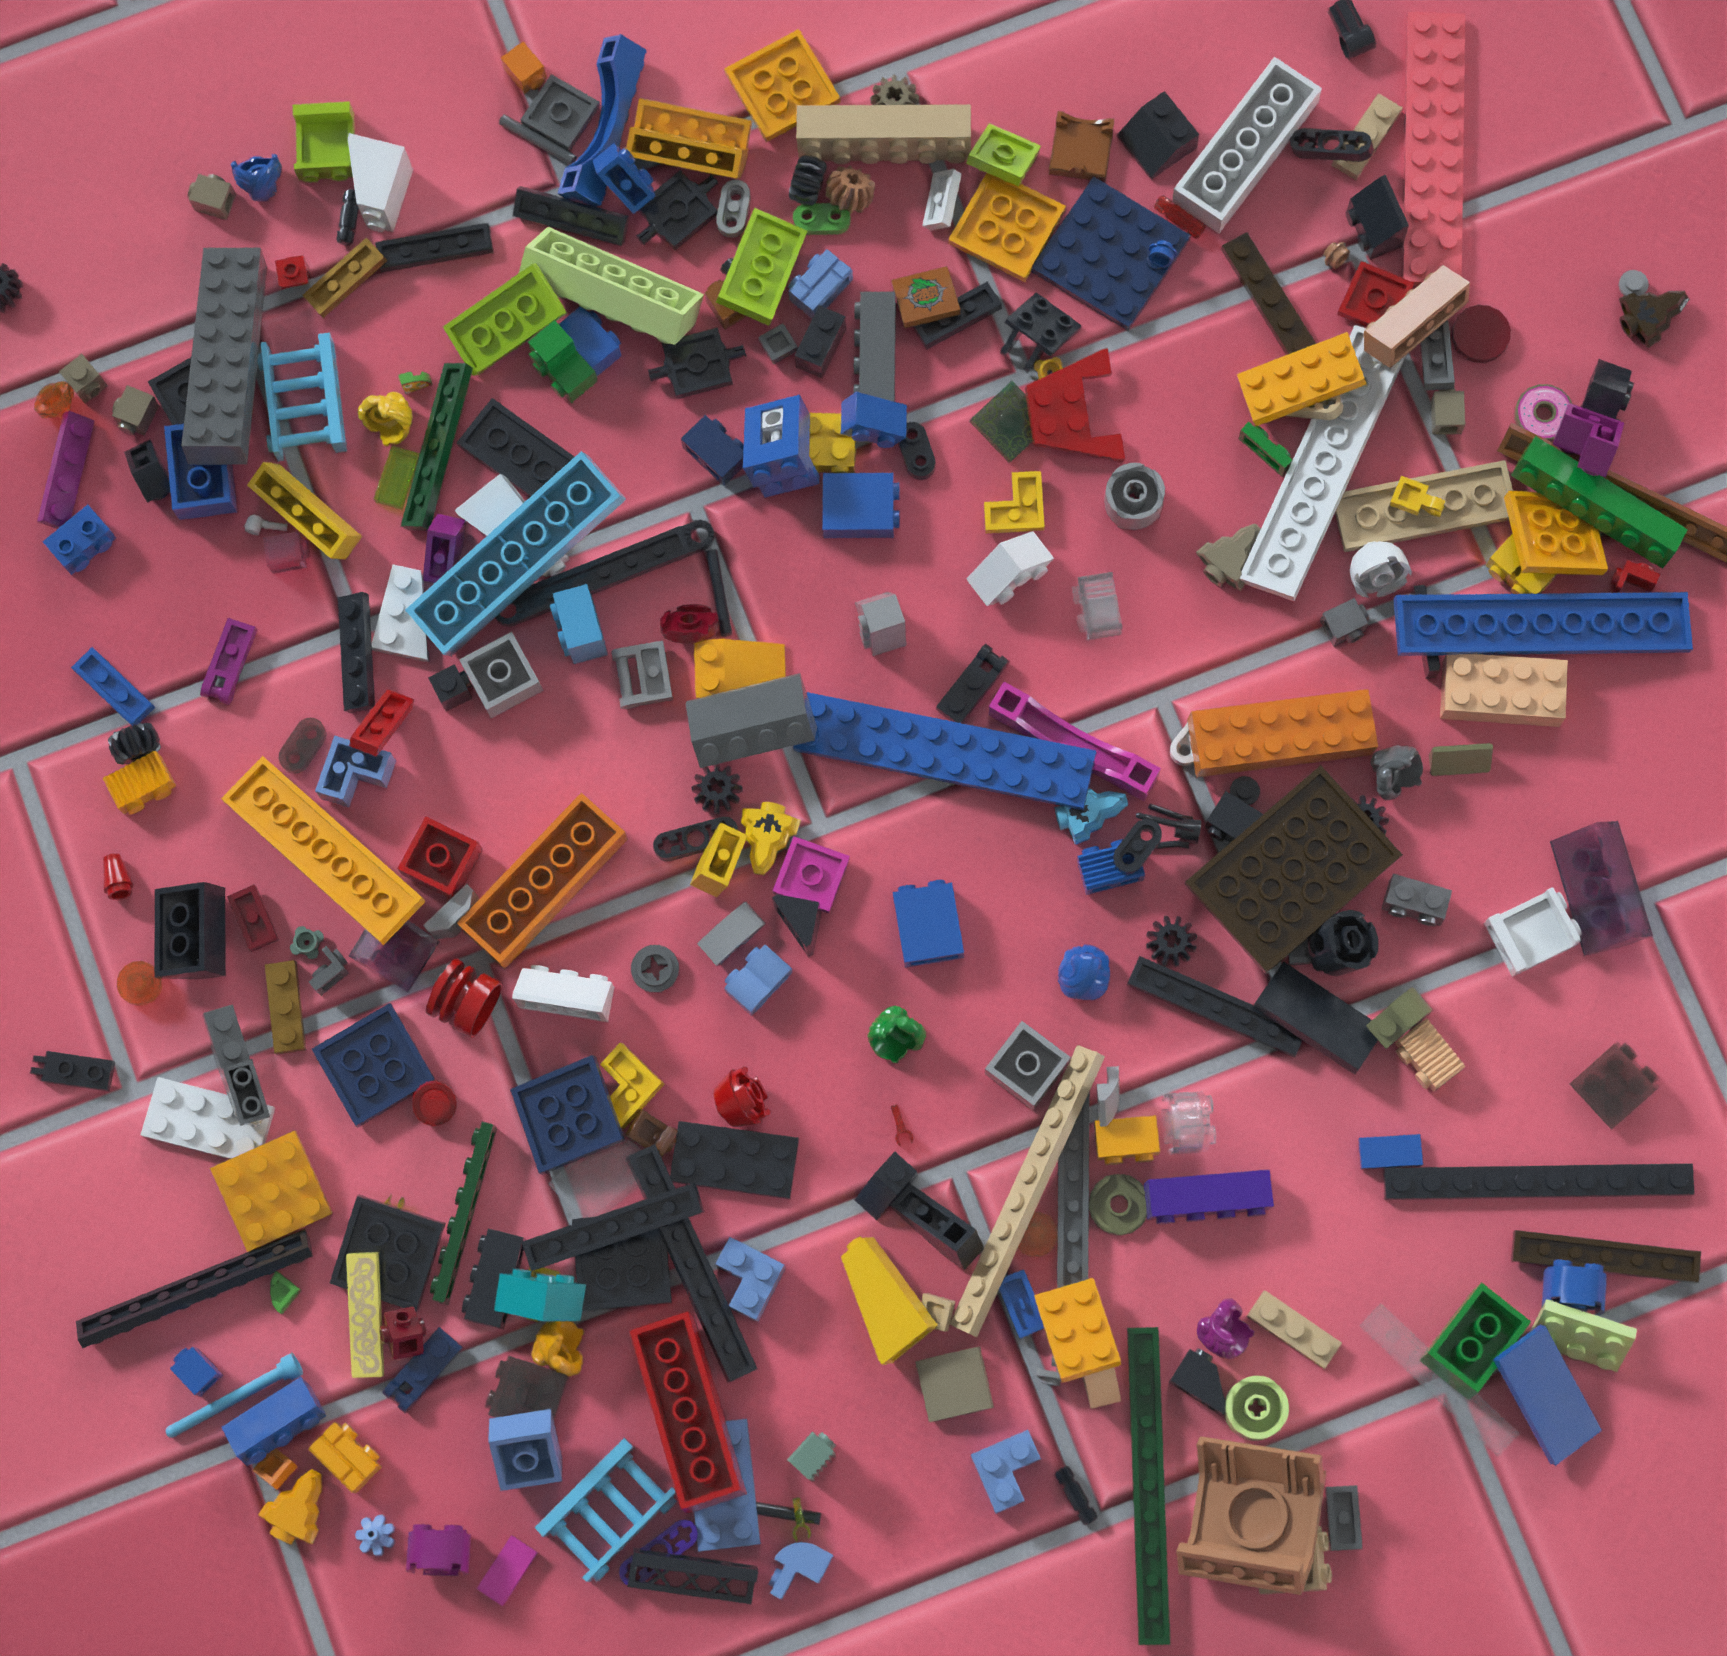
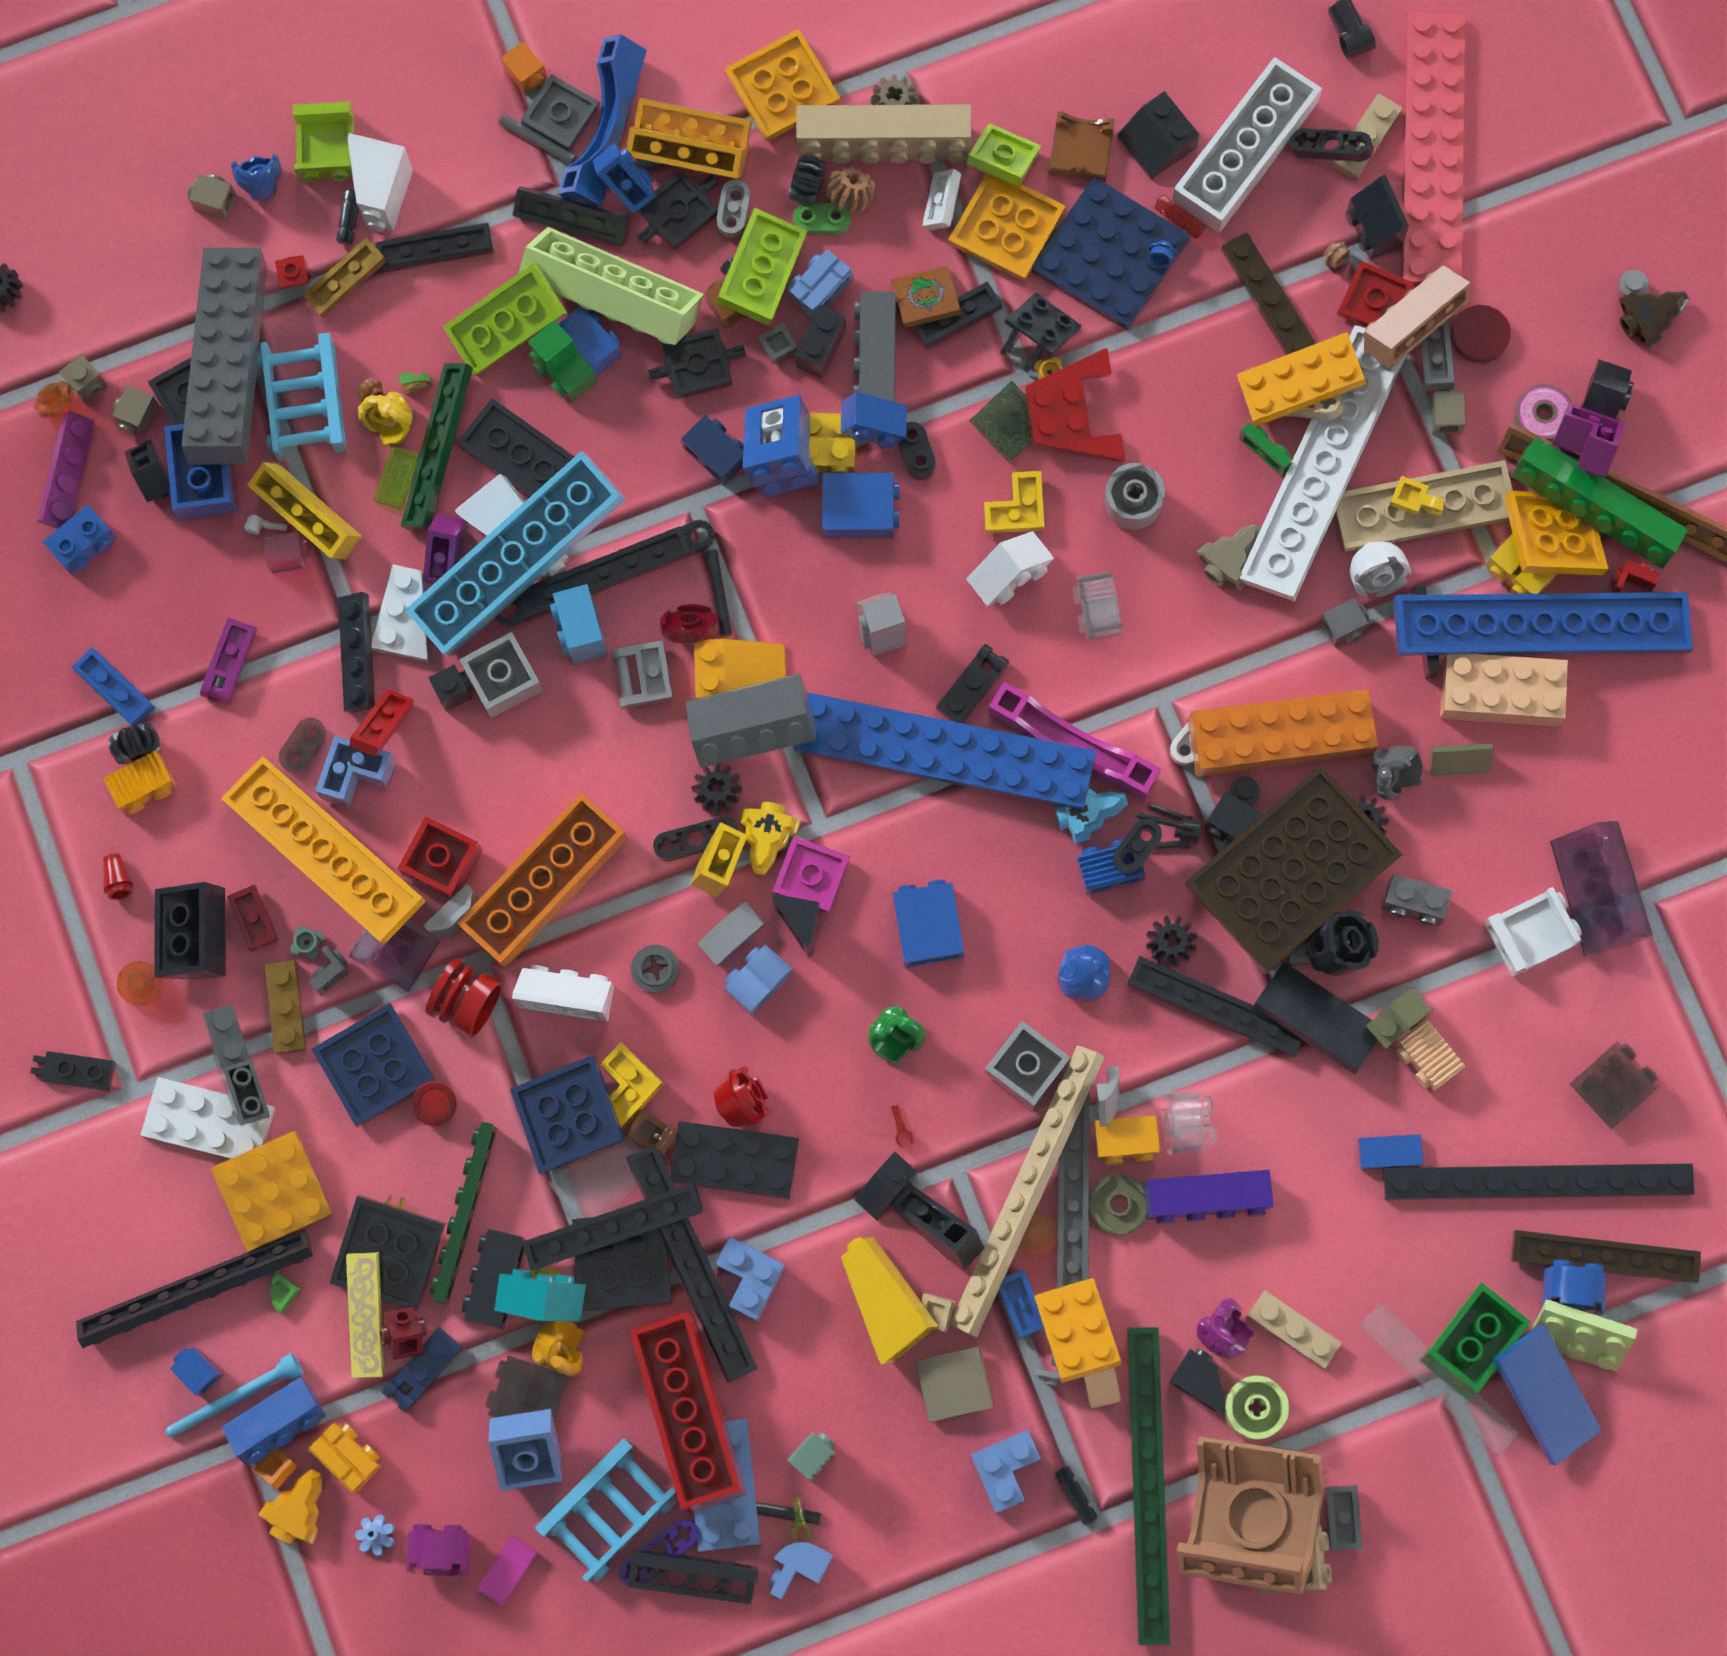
none -> dark orange plate [356,378,383,403]

